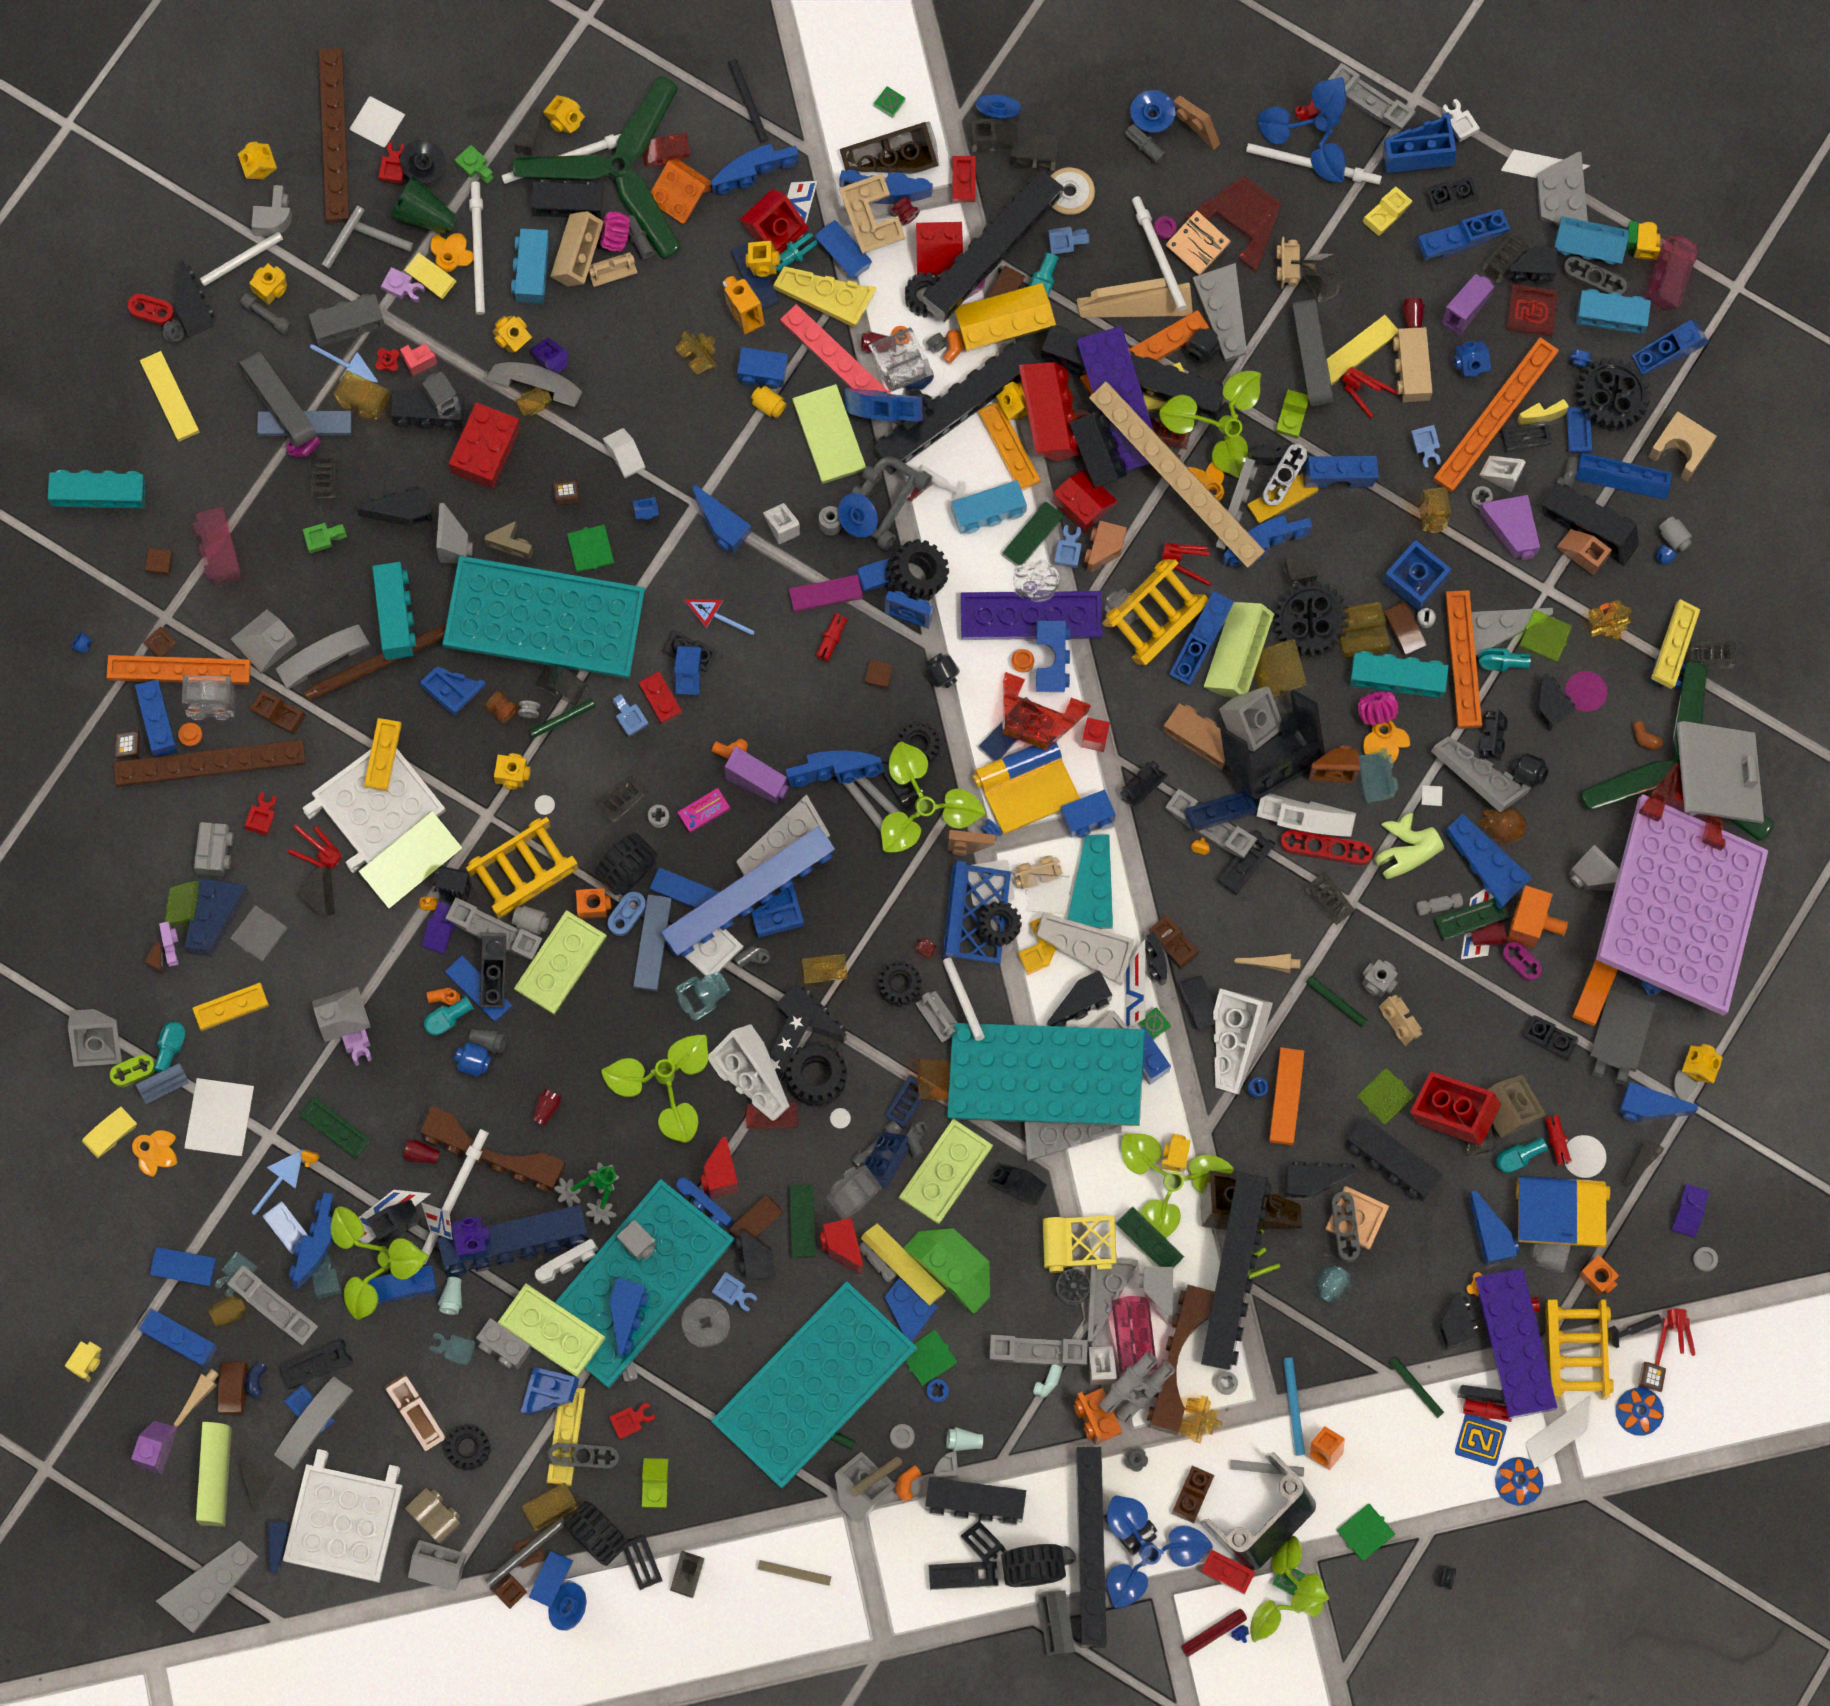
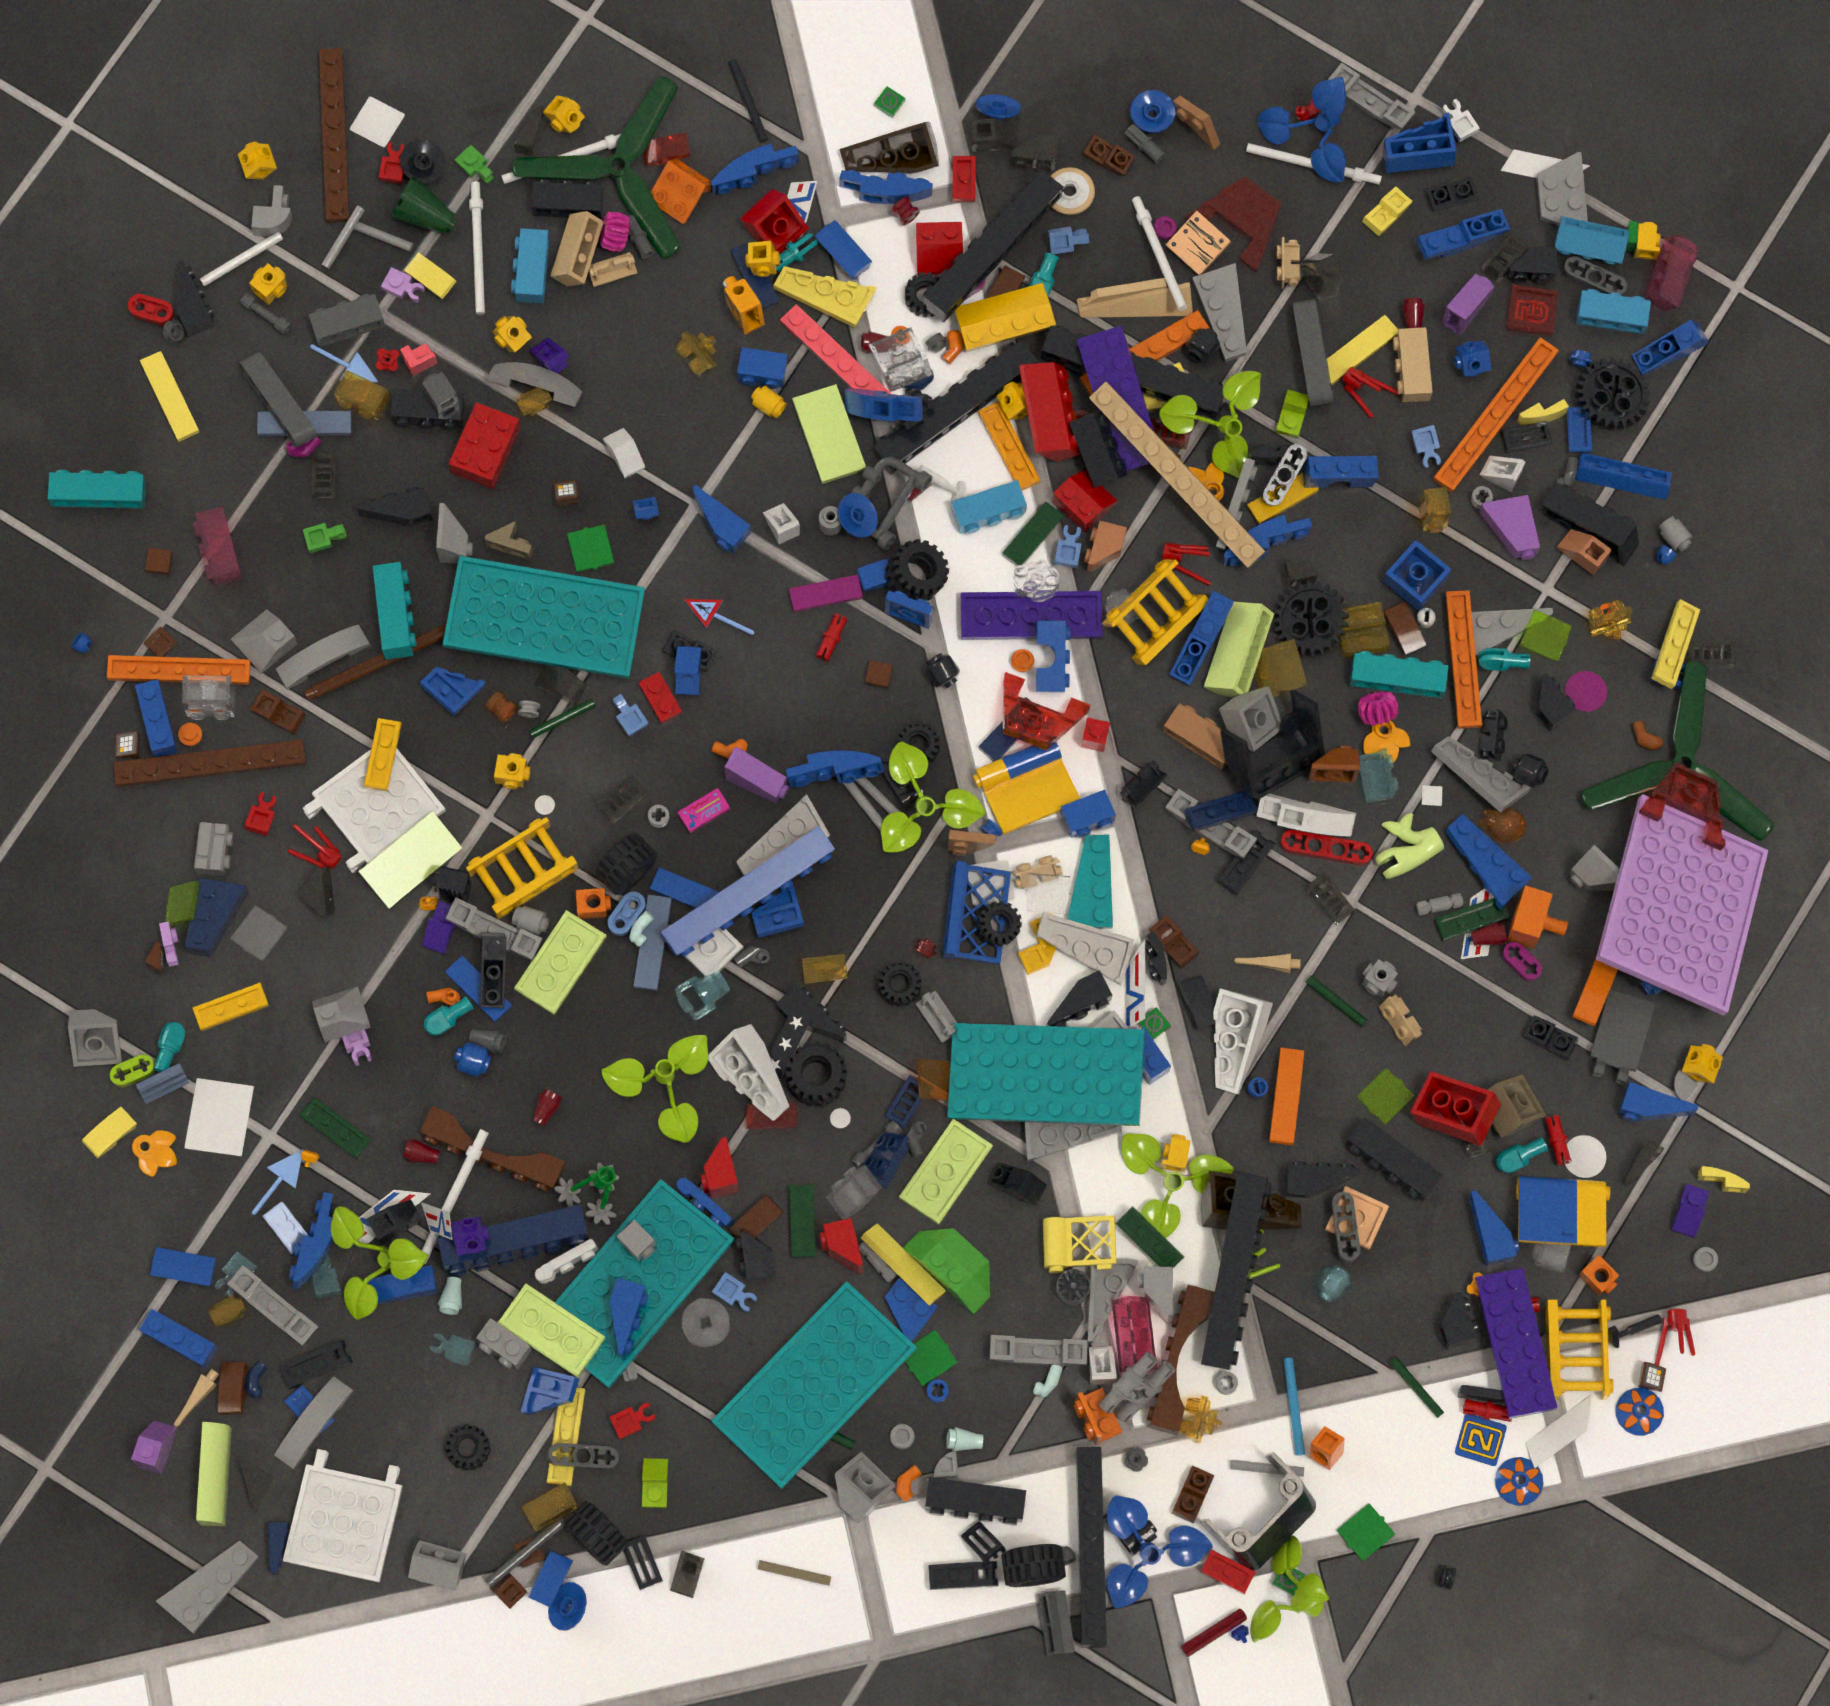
light yellow brick [65,1341,102,1383] -> none
medium nougat slope [384,1373,446,1452] -> none
dark tan brick [405,1488,461,1546] -> none
light orange plate [430,233,474,272] -> none
tan plate [839,173,906,255] -> none
dark tan bar [850,1456,902,1497] -> none
white bar [943,958,985,1041] -> none
tan piece [1649,411,1717,482] -> none
light grey container [1676,721,1764,824] -> none
none -> light aqua arm [629,911,654,946]
none -> reddish brown slope [1081,134,1135,176]
none -> light yellow slope [1698,1166,1750,1193]

